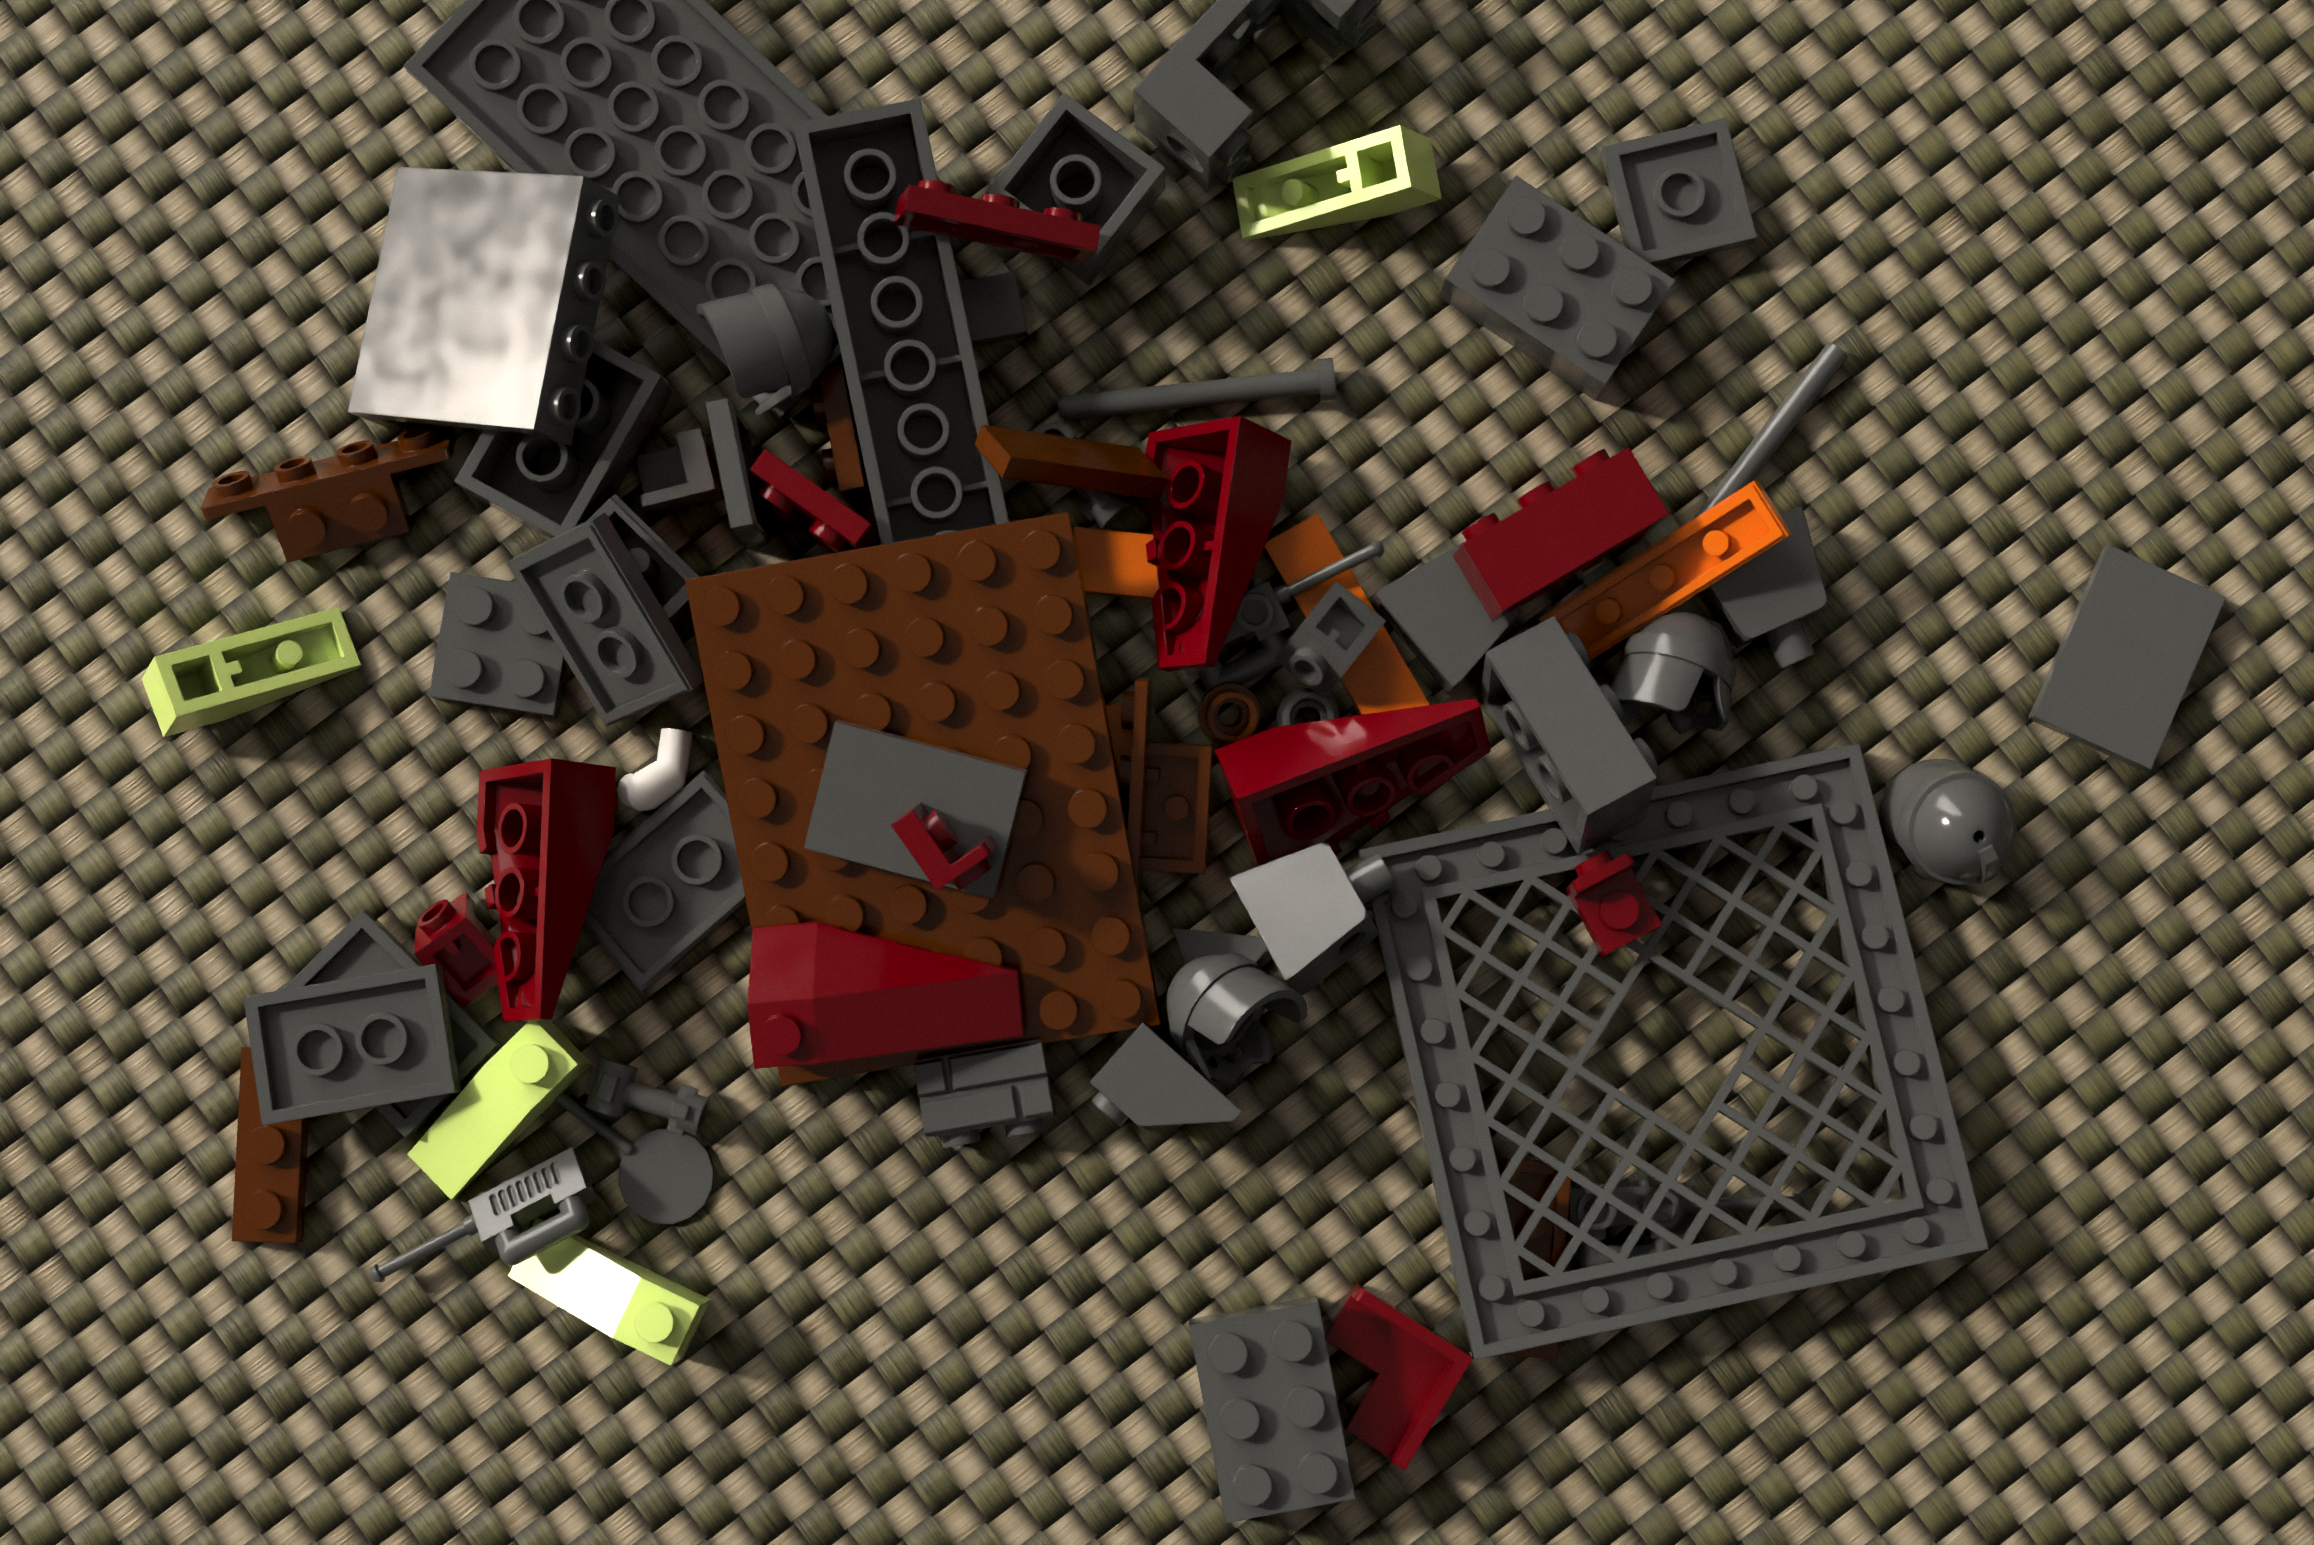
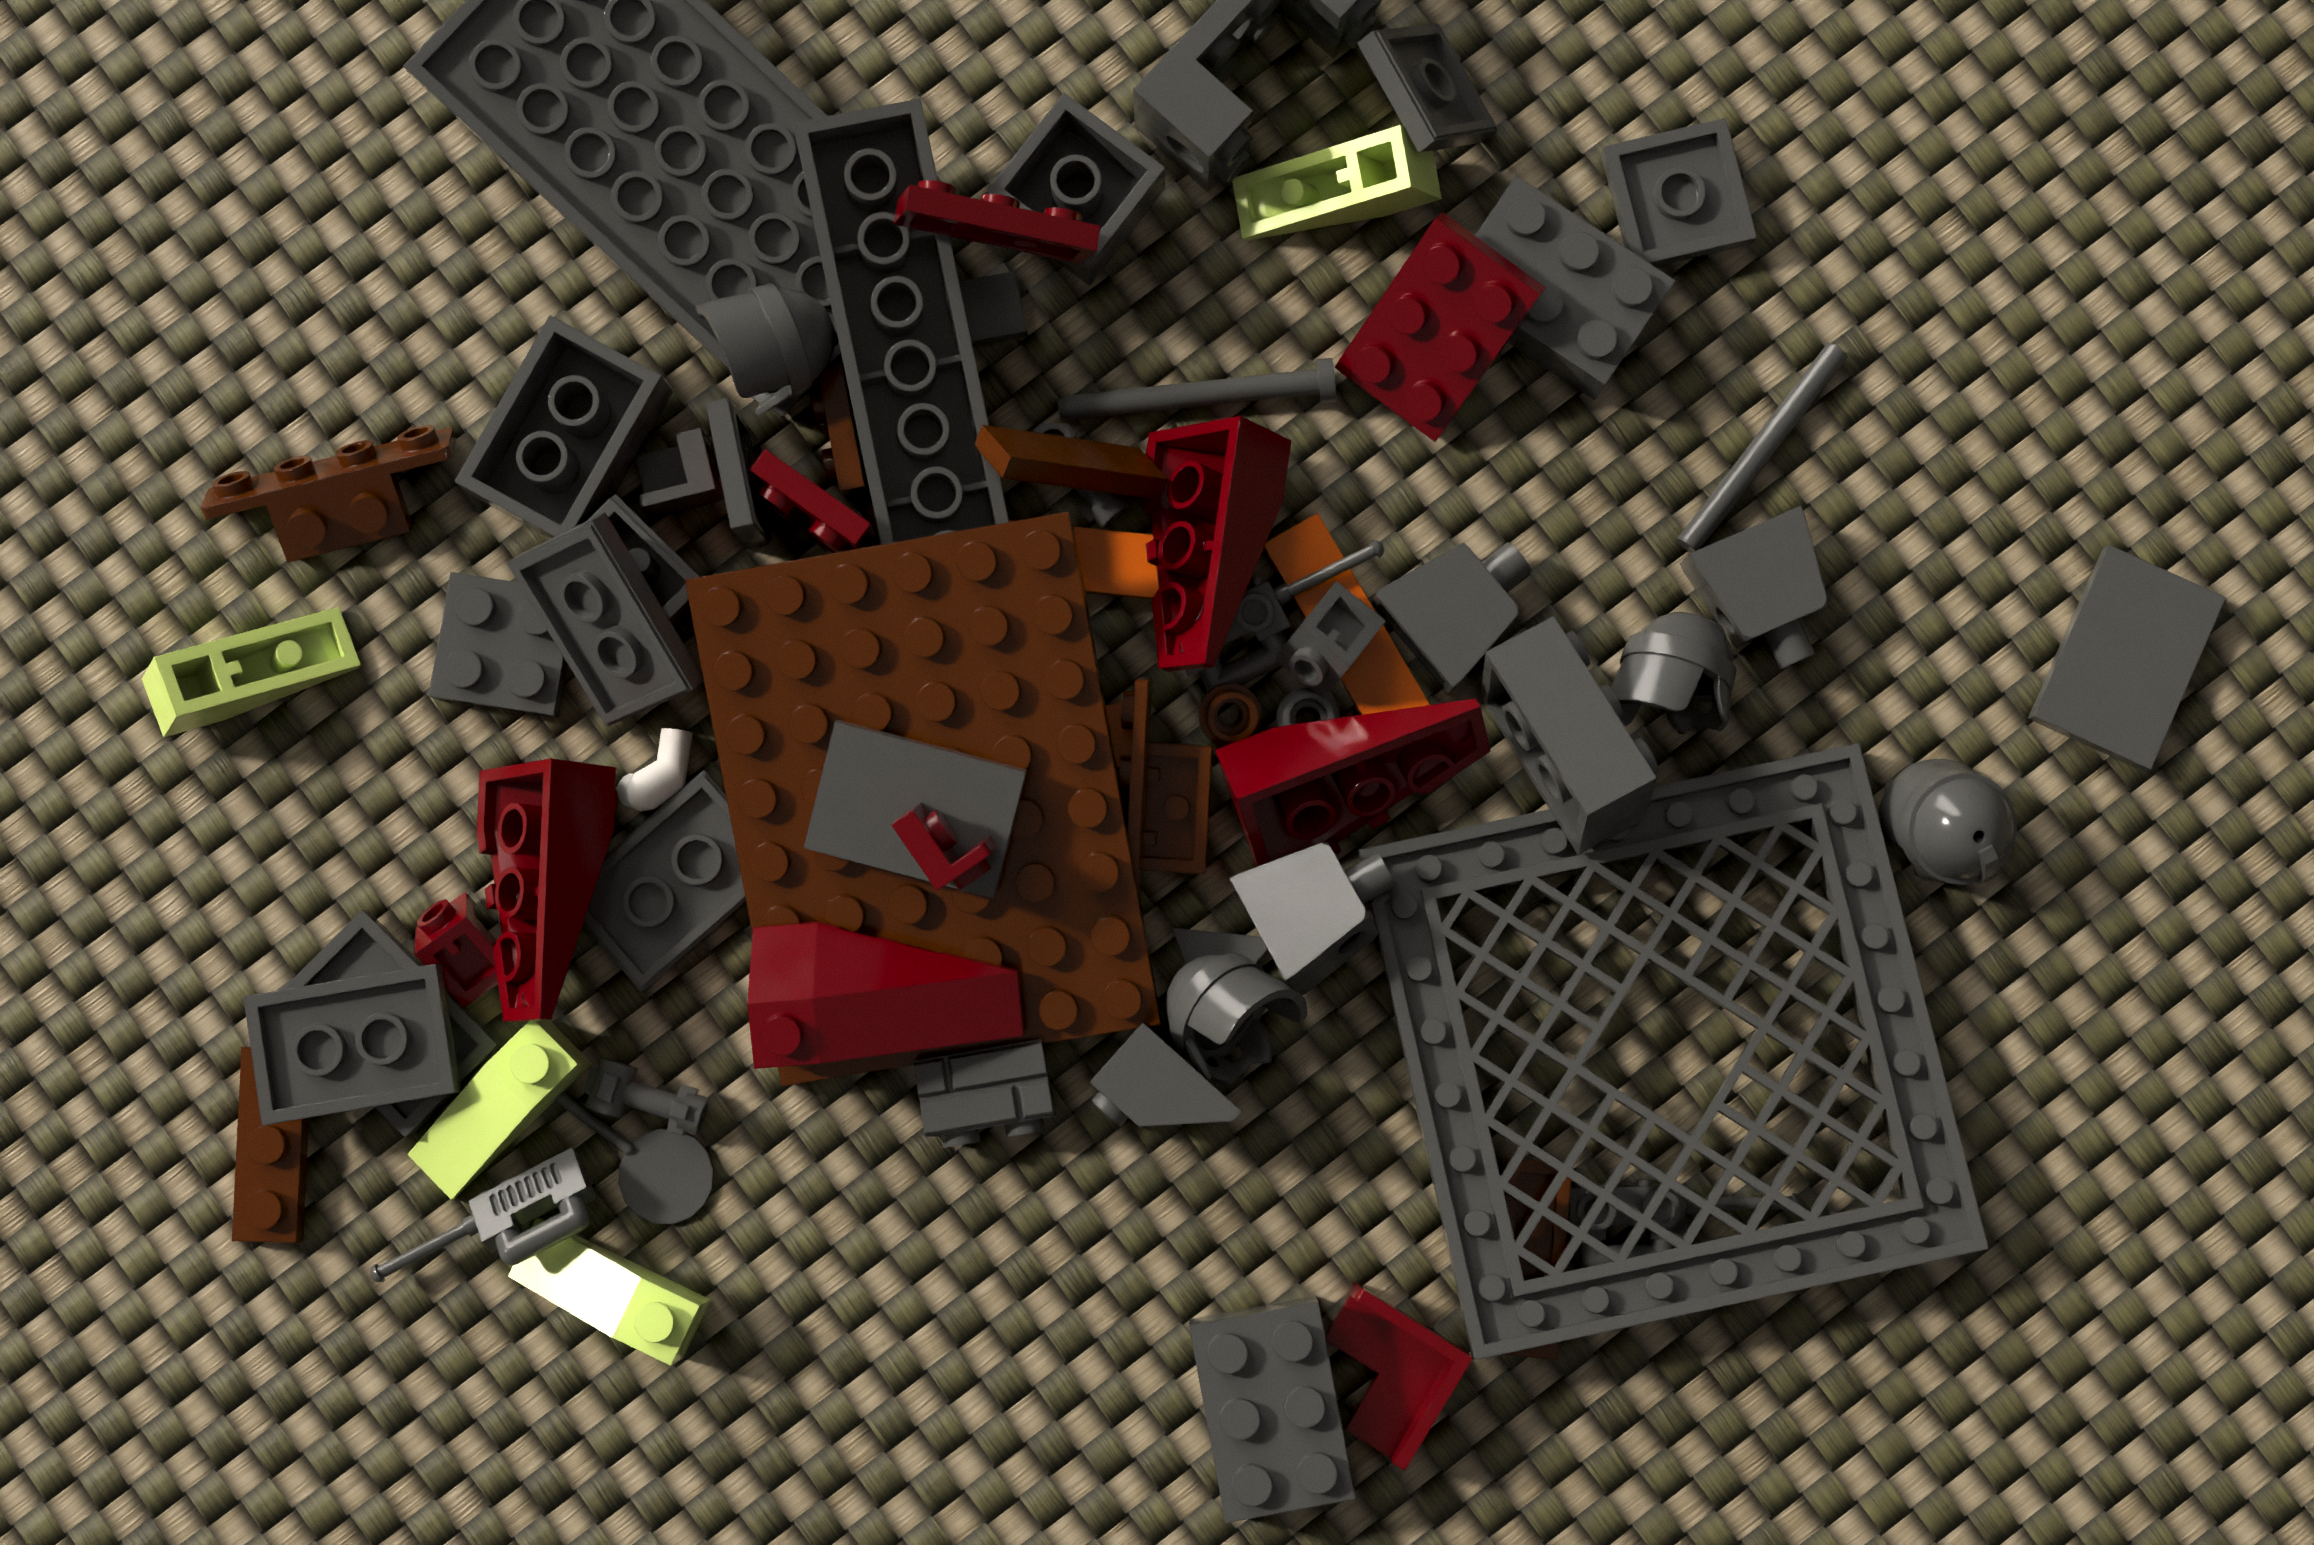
panel [348,167,620,445] -> none
dark red wedge [1453,447,1669,622] -> none
orange tile [1539,480,1792,662] -> none
dark red bracket [1565,850,1662,958] -> none
none -> dark red plate [1334,212,1546,442]
none -> dark grey tile [1357,24,1497,153]

